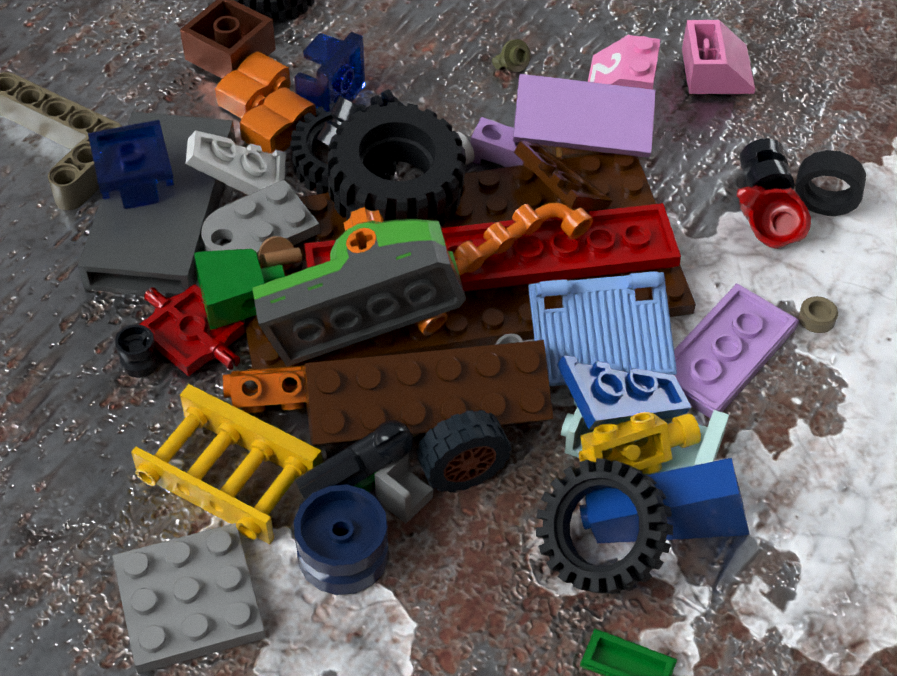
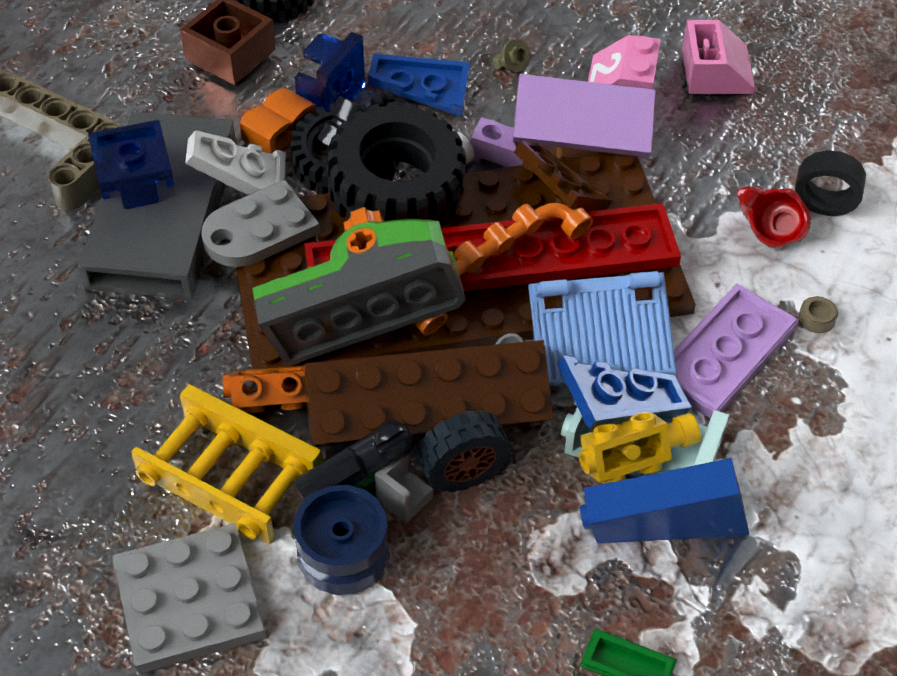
black wheel [115,324,159,378] -> none
red plate [138,284,246,376] -> none
green torso [194,248,285,330] -> none
orange brick [215,51,291,118] -> none
medium nougat plate [258,236,302,271] -> none
black tyre [536,458,673,594] -> none
black wheel [739,138,795,190] -> none
none -> blue wing [368,54,470,117]

